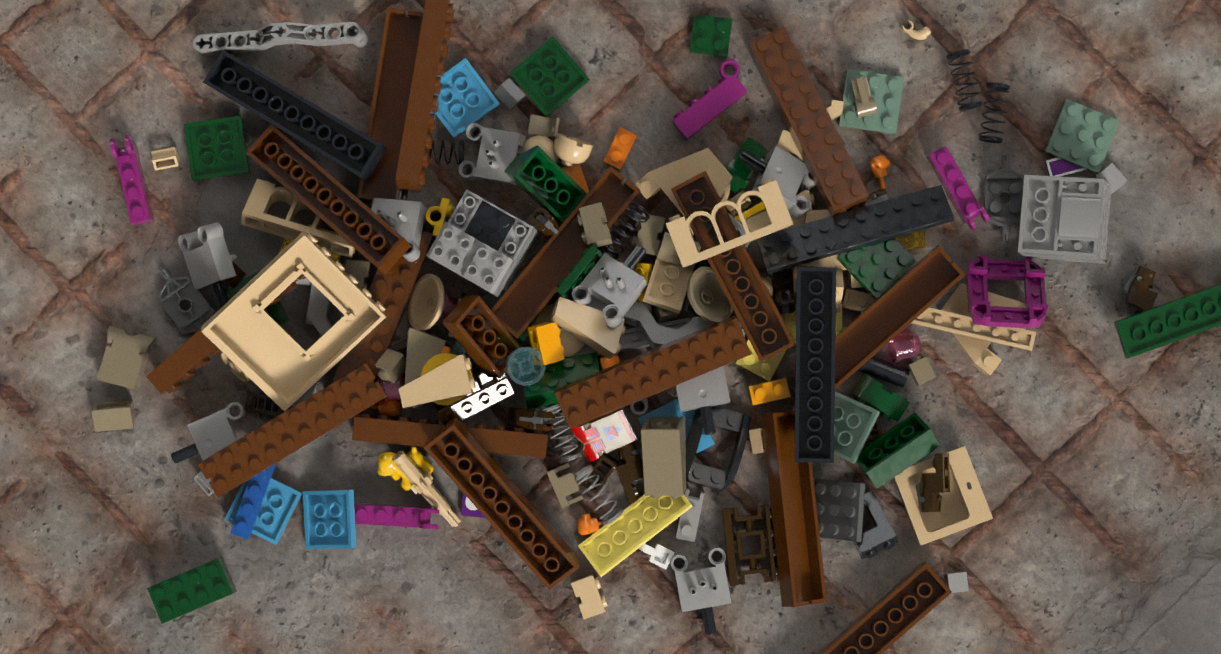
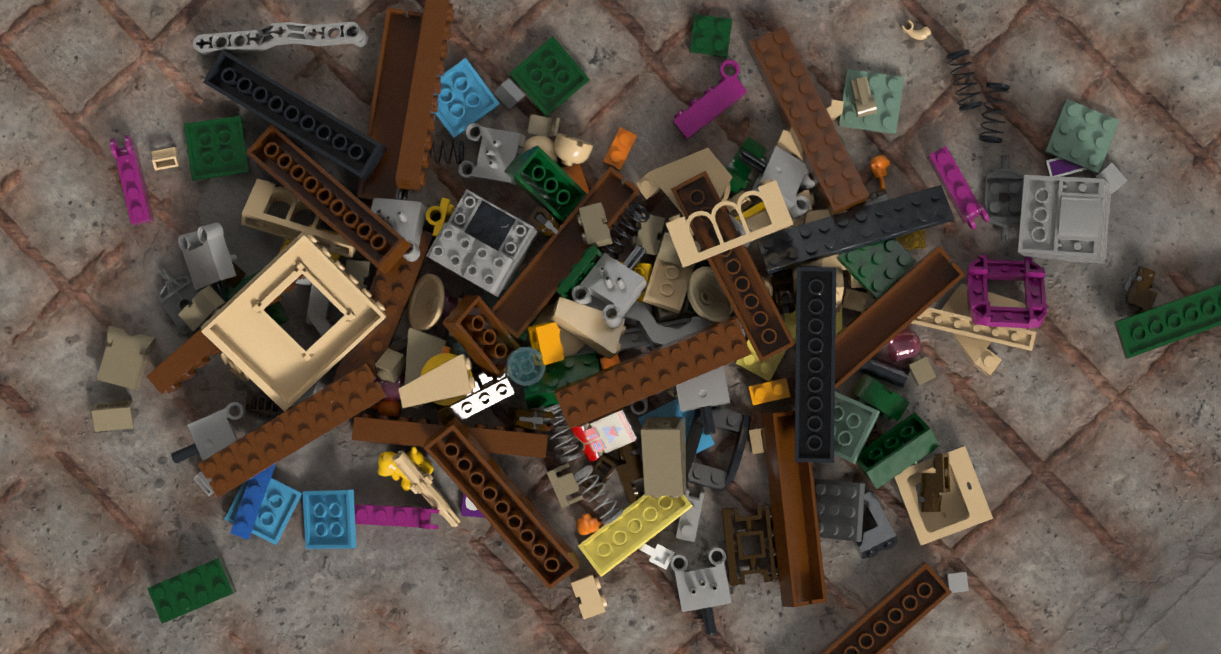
none -> dark tan brick [178,286,225,332]

